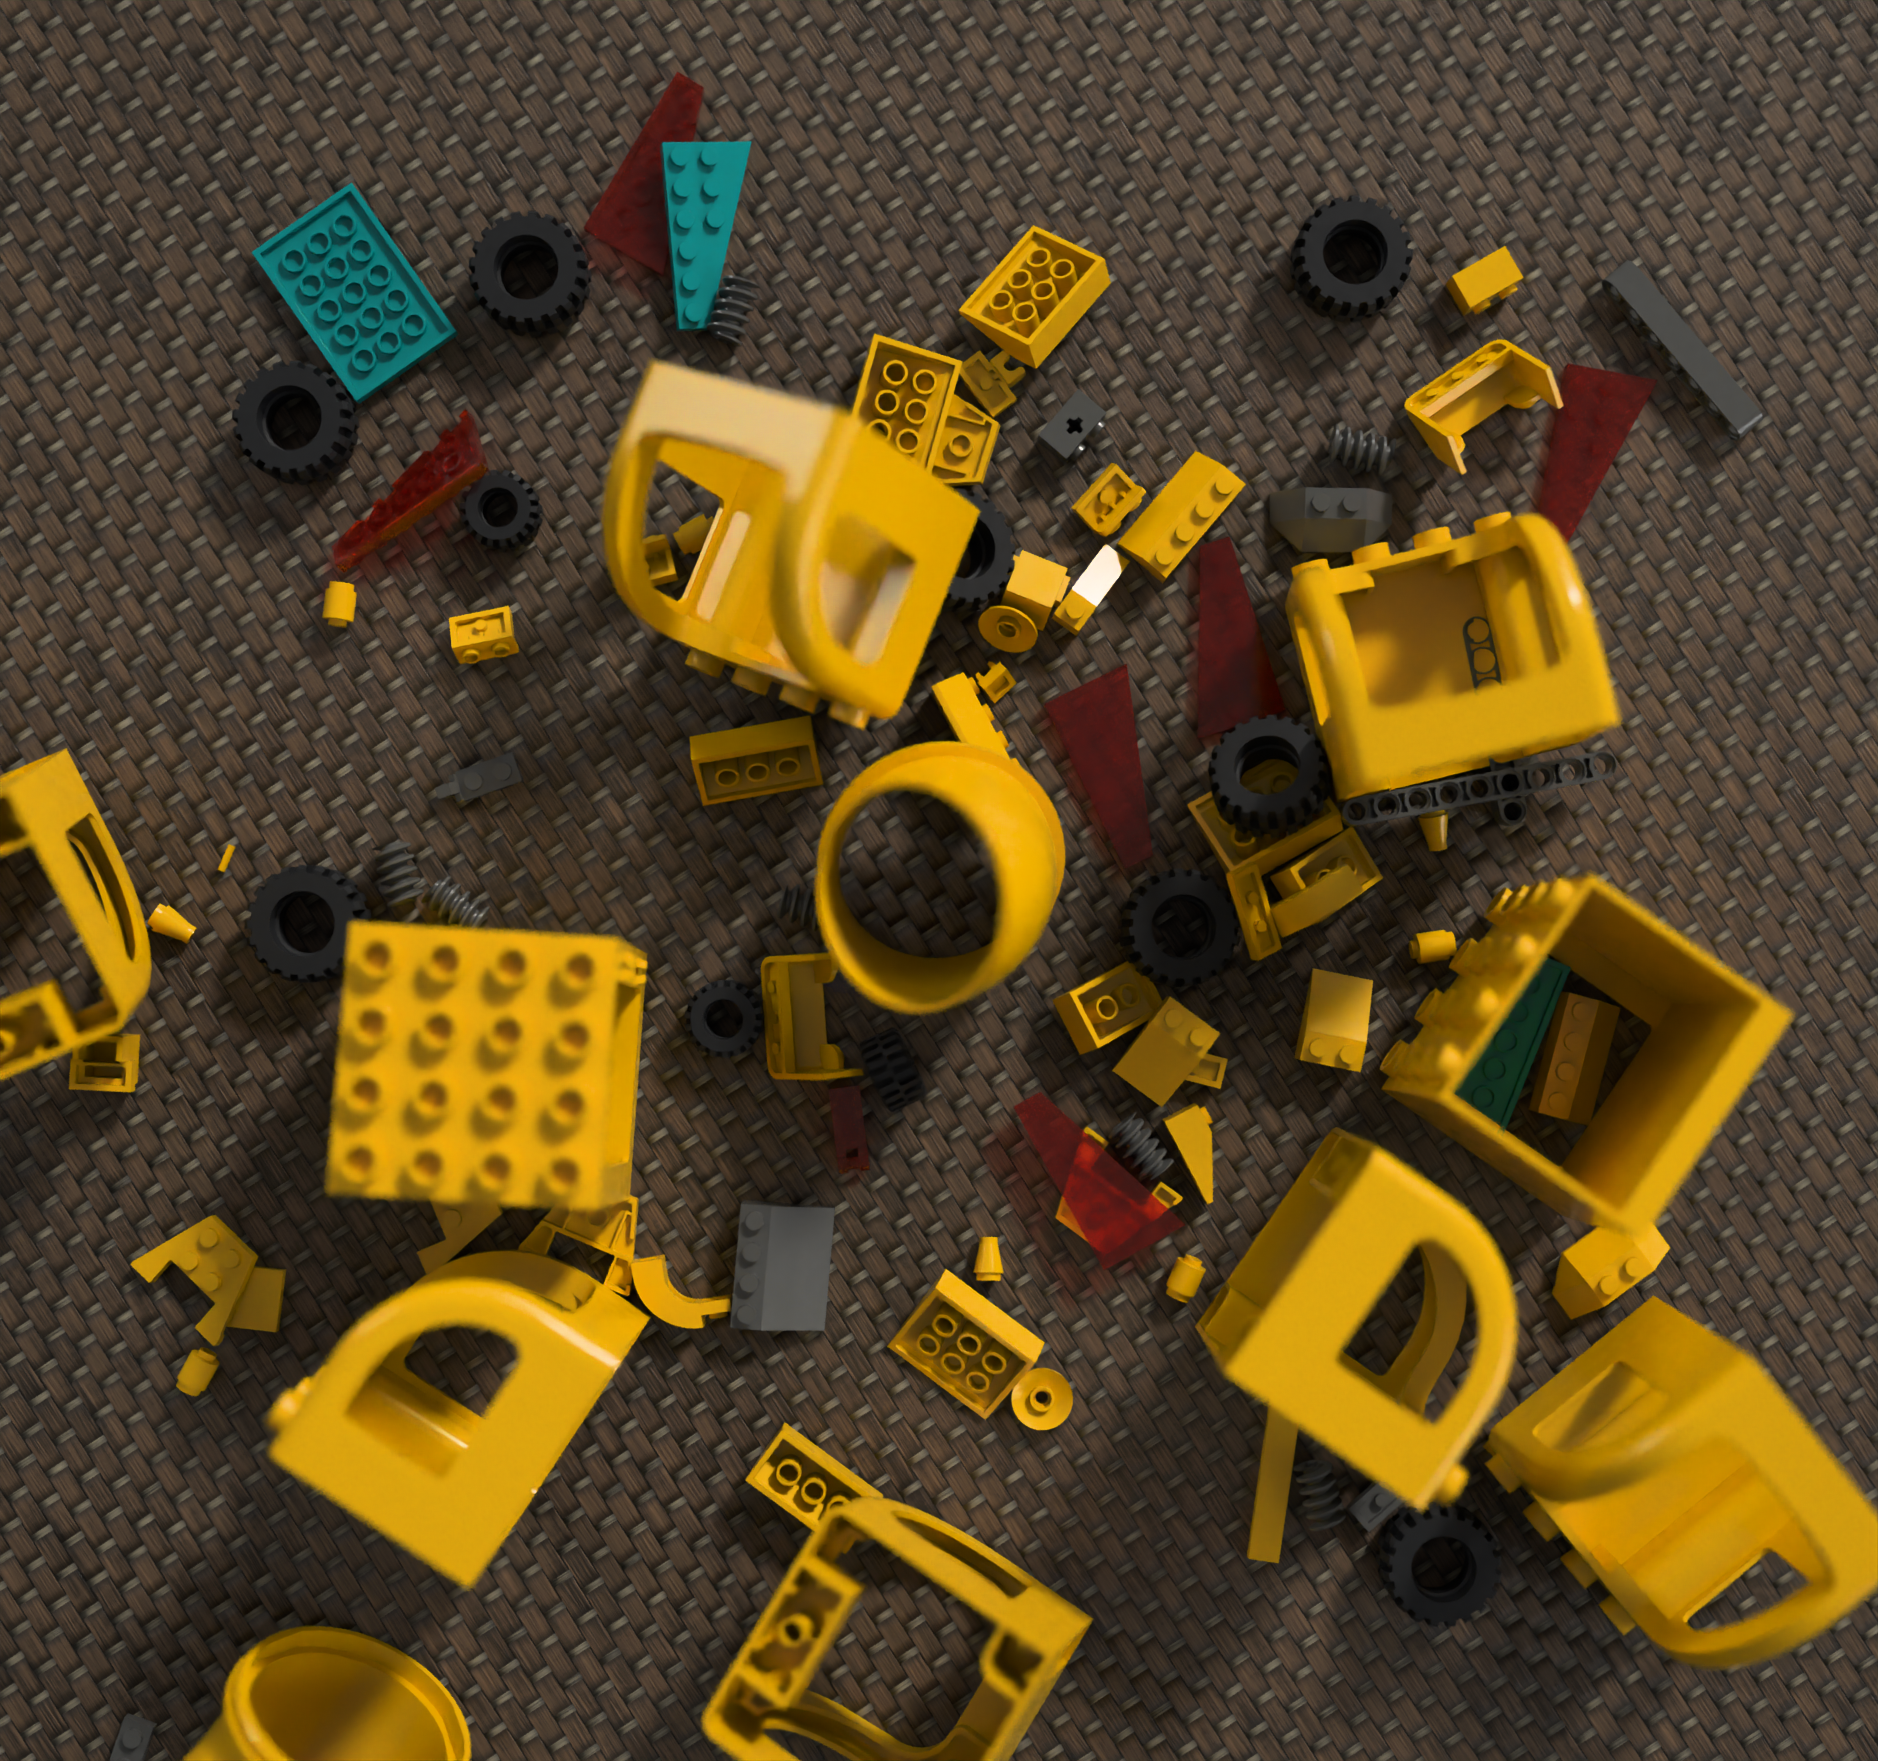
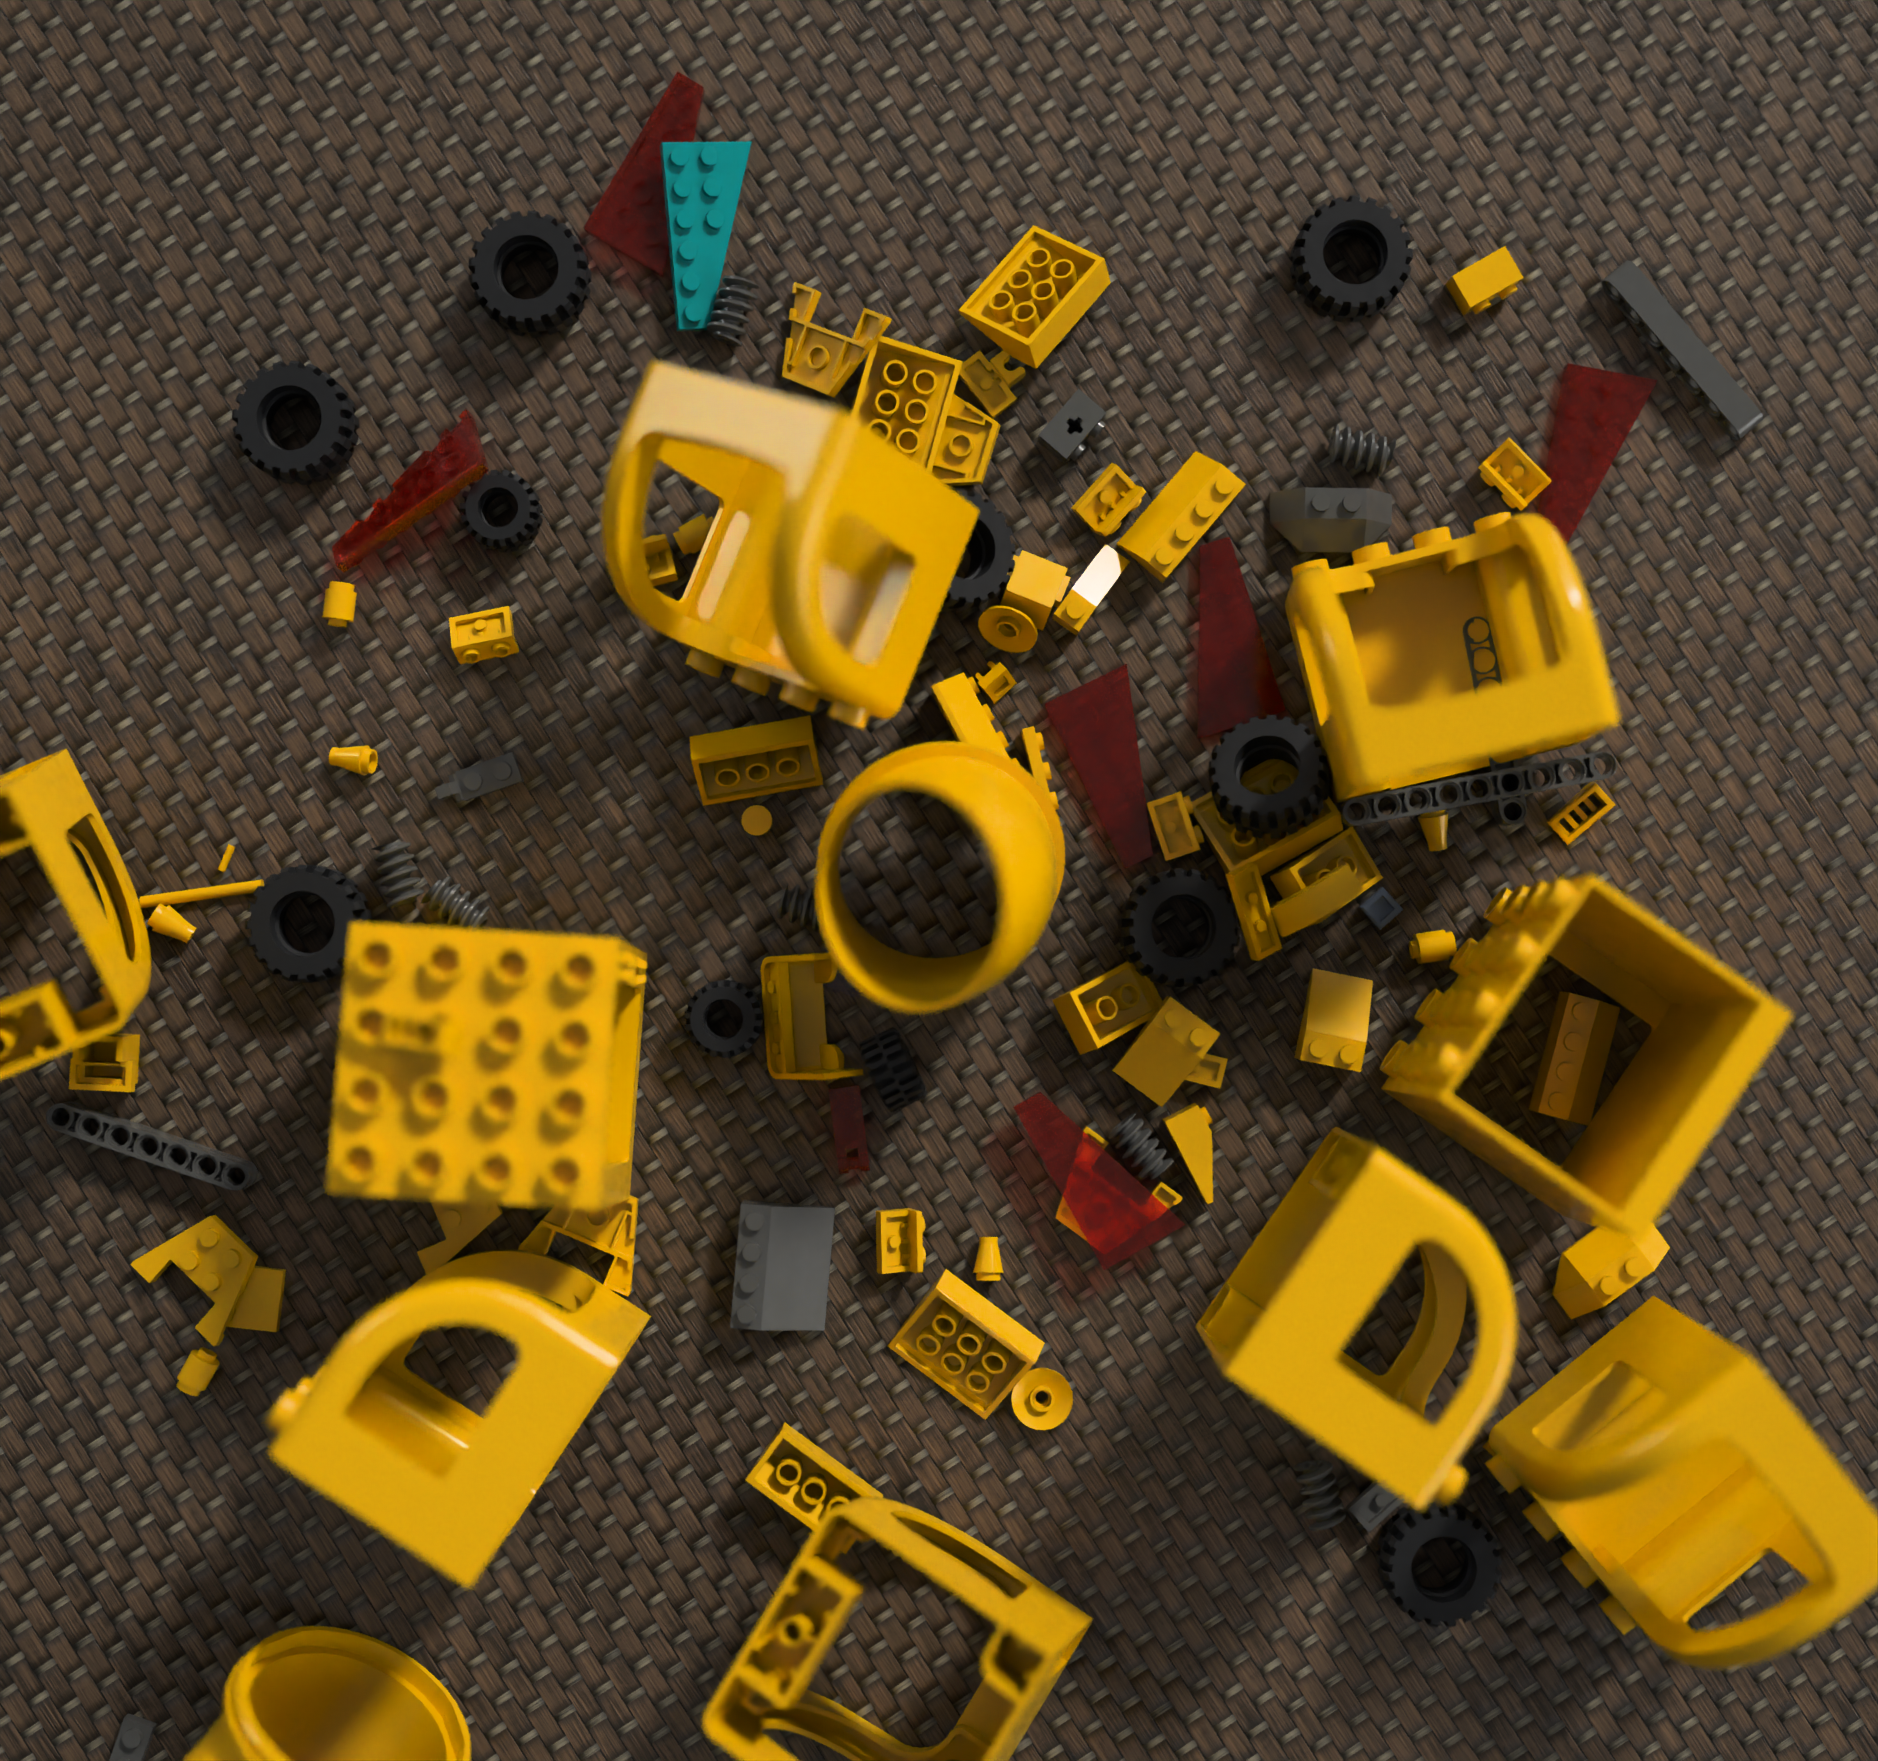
teal plate [252,182,459,404] -> none
yellow arch [631,1255,733,1329] -> none
yellow brick [1166,1254,1206,1303] -> none
yellow tile [1247,1404,1299,1563] -> none
yellow windscreen [1404,339,1564,475] -> none
teal plate [1452,957,1571,1133] -> none
none -> dark grey beam [46,1101,258,1191]
none -> yellow bar [139,879,264,908]
none -> yellow cone [329,745,378,776]
none -> yellow slope [380,1011,459,1056]
none -> yellow tile [741,805,773,836]
none -> yellow wing [782,282,892,398]
none -> yellow bracket [876,1208,926,1274]
none -> yellow plate [1021,726,1059,810]
none -> yellow bracket [1146,791,1205,861]
none -> sand blue tile [1359,887,1403,930]
none -> yellow bracket [1478,437,1552,511]
none -> yellow slope [1547,782,1615,845]

